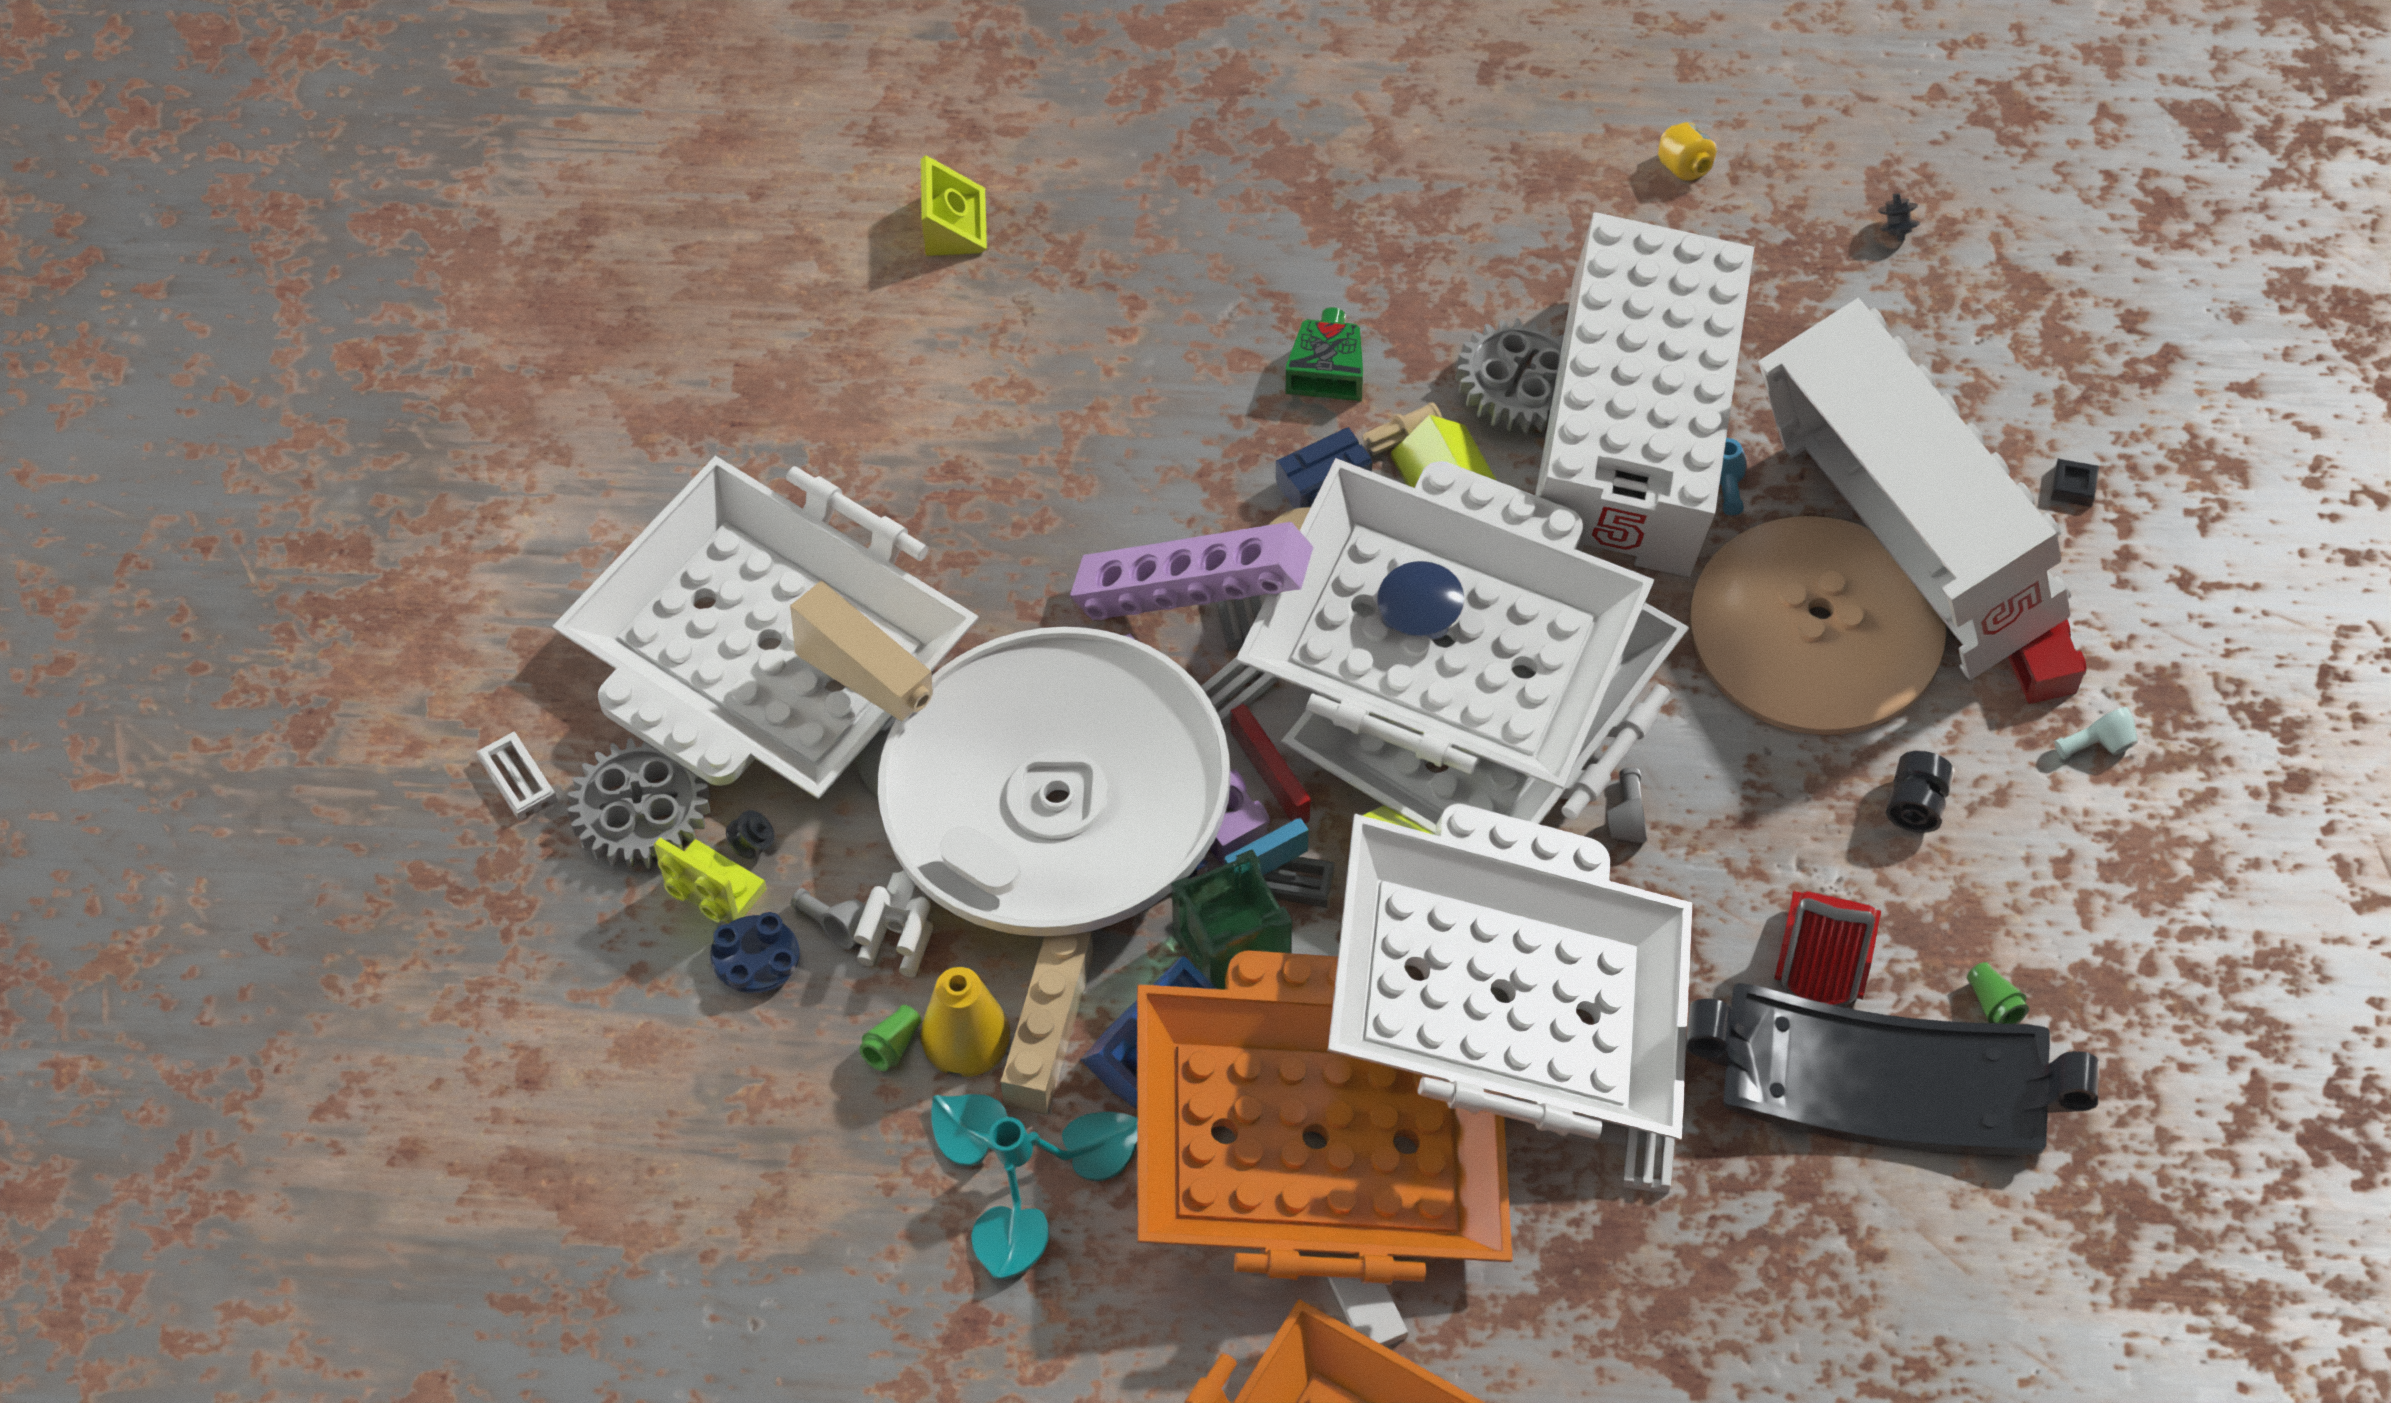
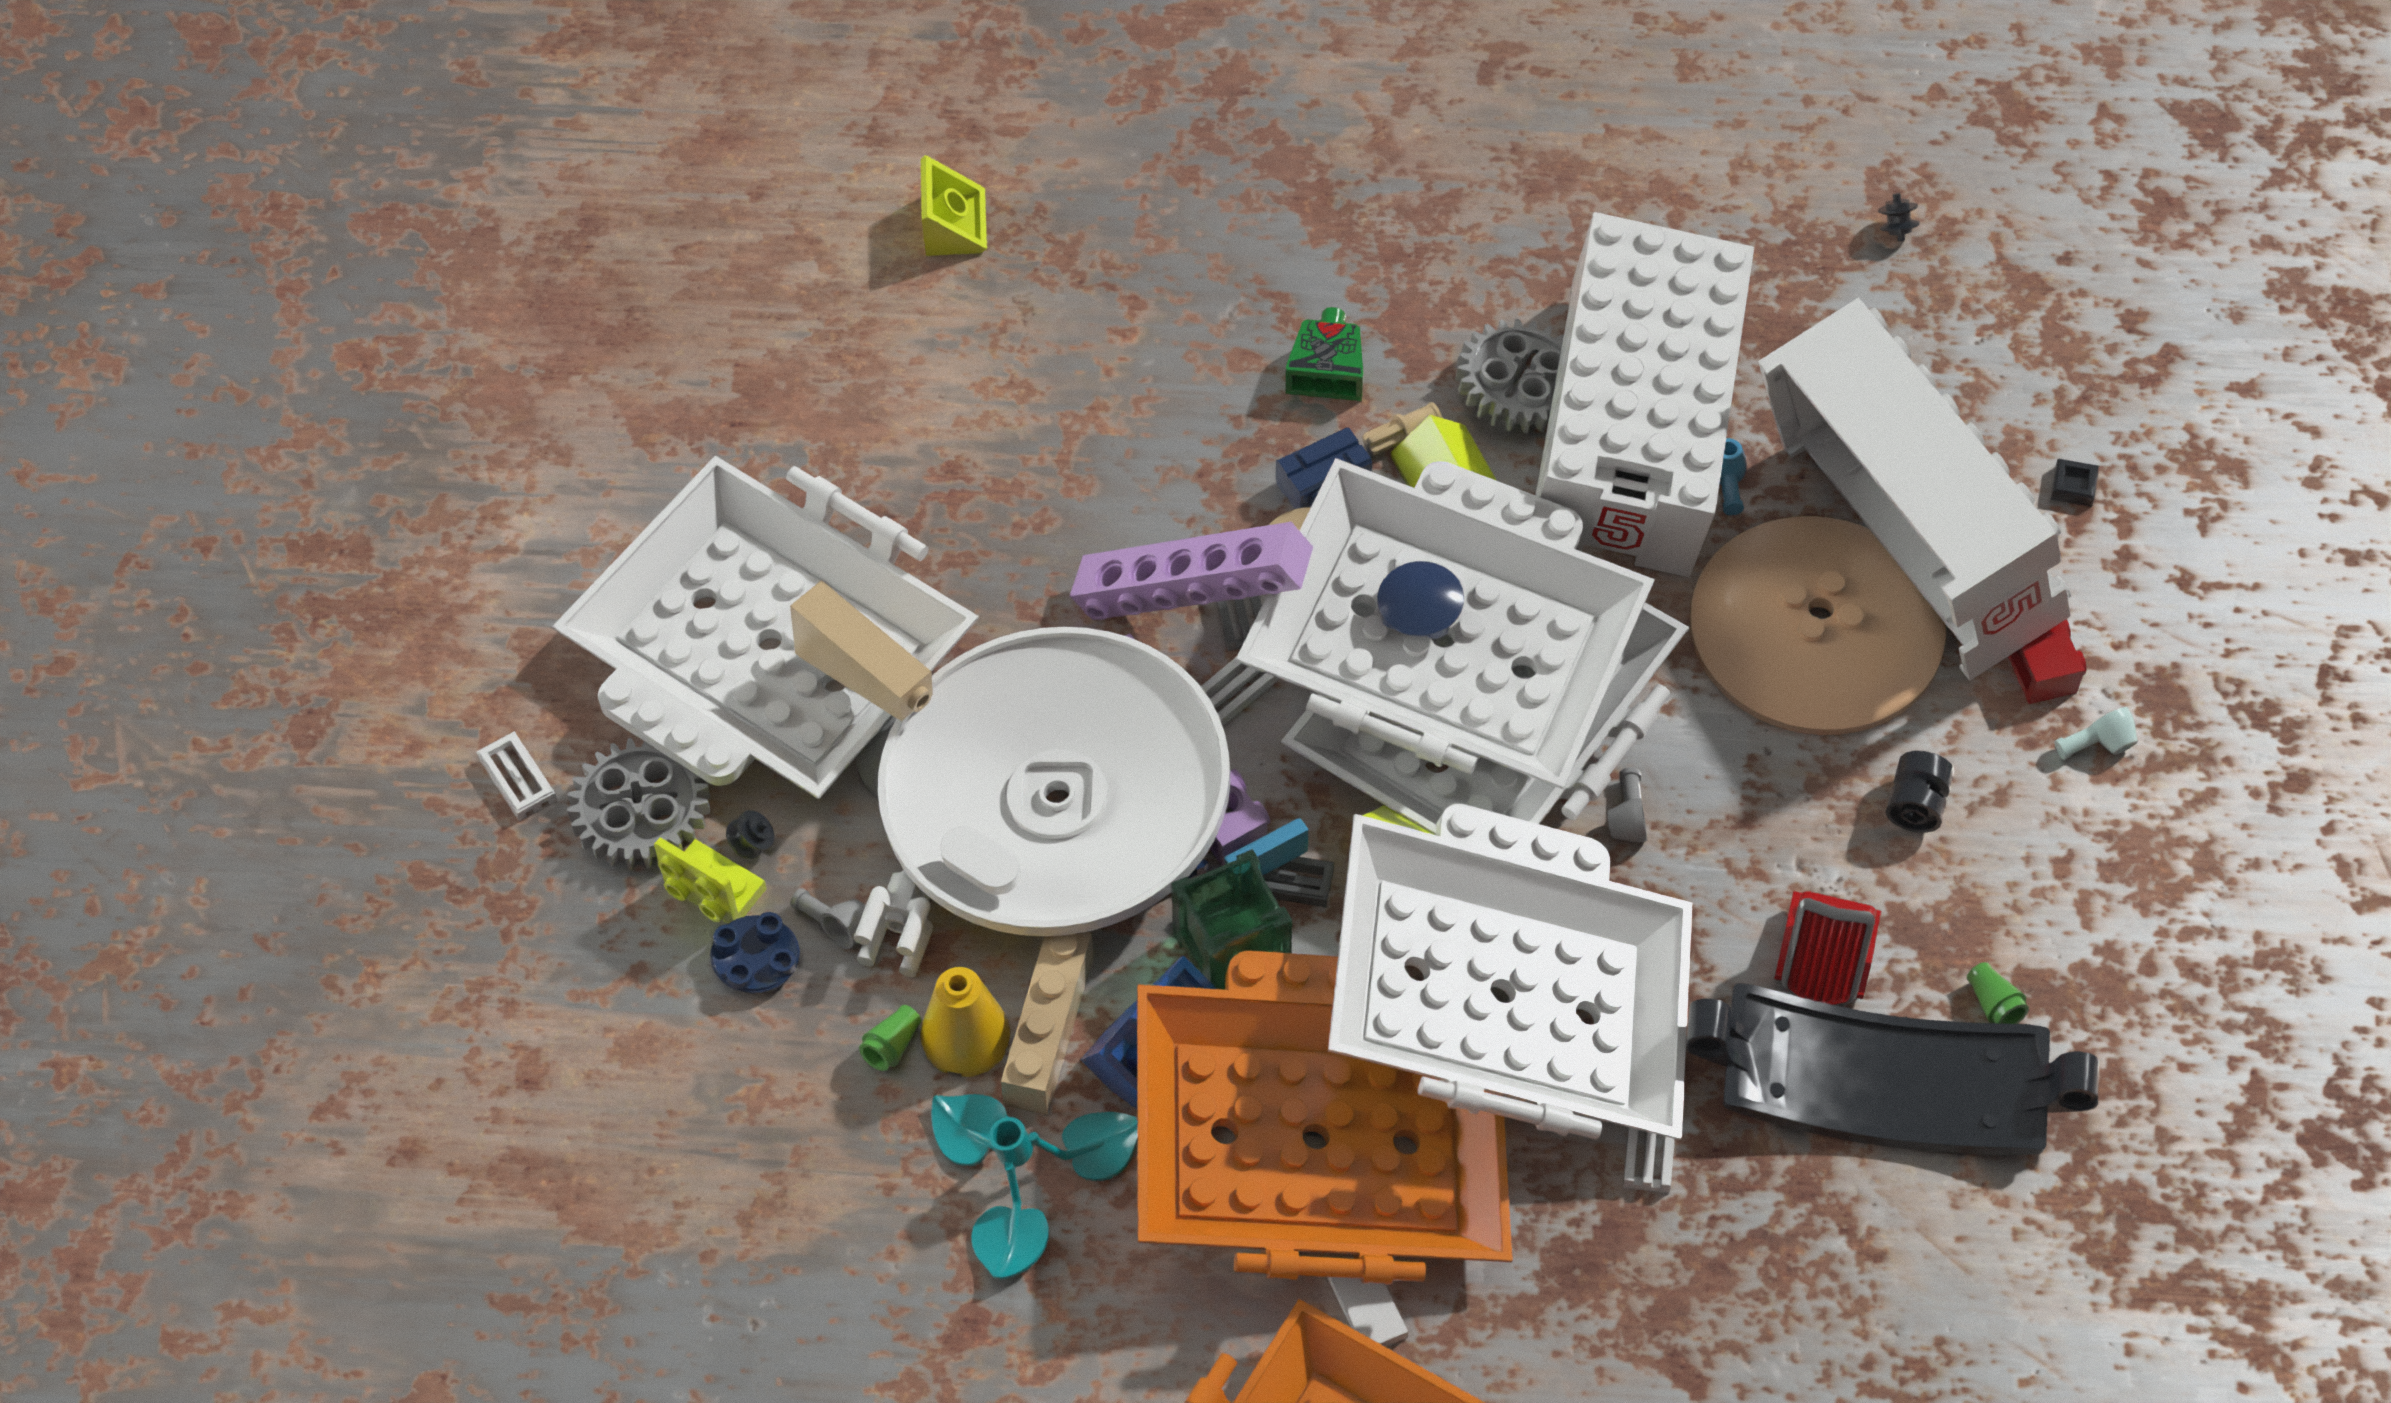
red tile [1230,704,1311,824] -> none
yellow head [1658,122,1717,181] -> none

